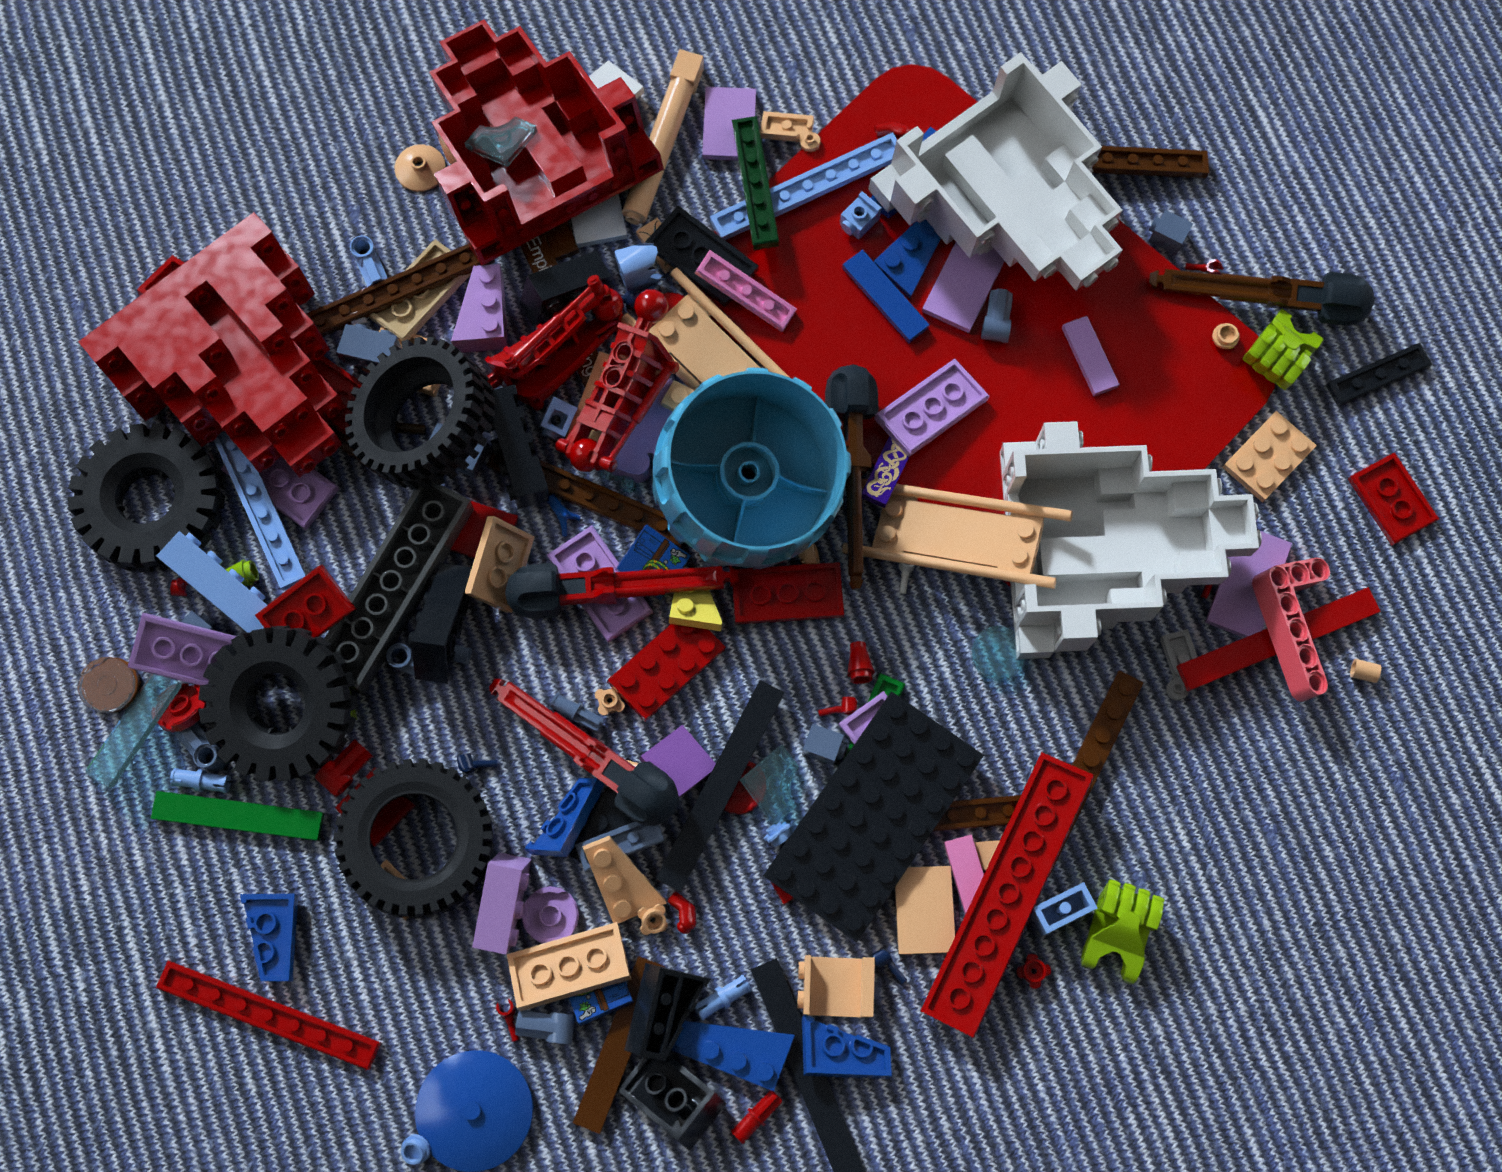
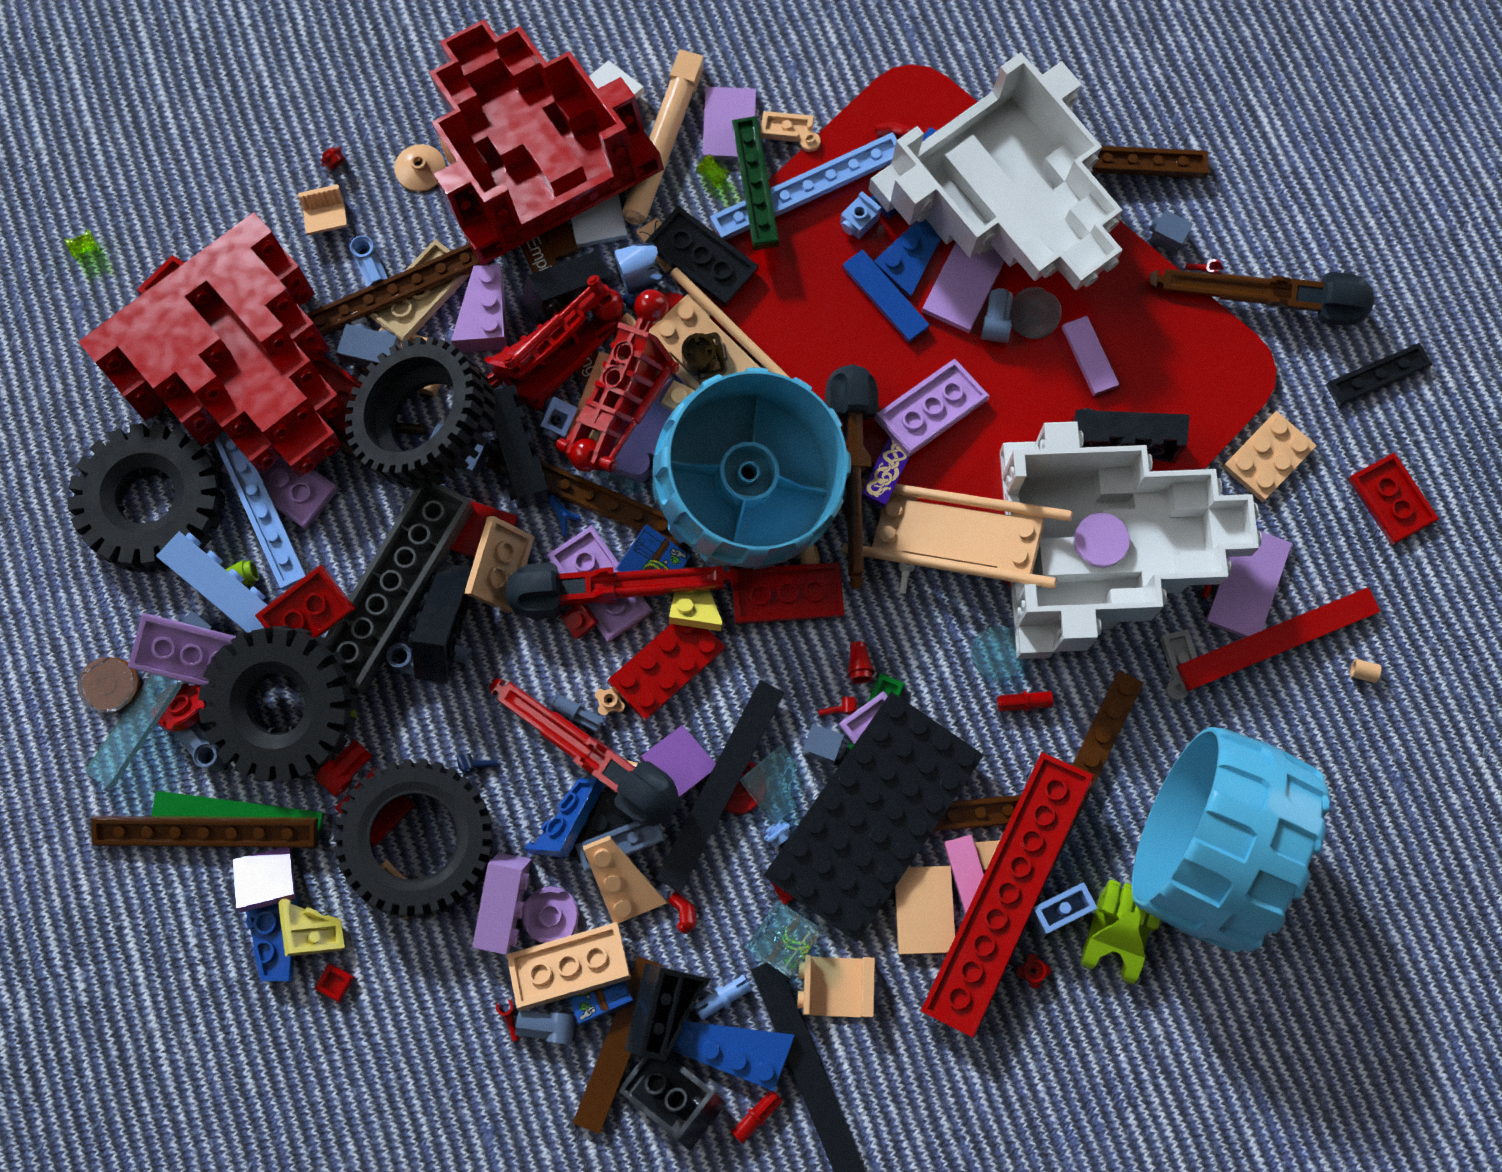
red tile [156,961,382,1070] -> none
red hand [170,578,189,597] -> none
light blue pin [170,768,231,793] -> none
light blue plate [401,1134,430,1165] -> none
blue dish [415,1050,534,1172] -> none
clear light blue tile [465,116,538,167] -> none
light nougat plate [638,904,668,935] -> none
bright pink tile [694,250,797,332] -> none
blue wing [802,1015,892,1079] -> none
dark blue hand [872,949,907,984] -> none
light nougat plate [1212,323,1239,349] -> none
lime piece [1242,309,1324,390] -> none
coral beam [1252,558,1330,702] -> none
none -> clear neon green bush [64,228,100,260]
none -> reddish brown tile [91,816,319,848]
none -> tile [233,847,296,913]
none -> light yellow wing [278,899,345,957]
none -> light nougat piece [298,184,348,236]
none -> red tile [314,963,355,1003]
none -> red plate [320,146,346,170]
none -> red plate [560,604,599,639]
none -> dark brown piece [682,332,728,380]
none -> clear neon green bush [696,154,730,189]
none -> clear light blue tile [745,901,823,978]
none -> red axle [997,690,1053,713]
none -> clear light blue tile [1009,287,1062,339]
none -> black wedge [1071,408,1190,463]
none -> lavender tile [1073,512,1130,568]
none -> medium azure wheel [1132,727,1330,952]

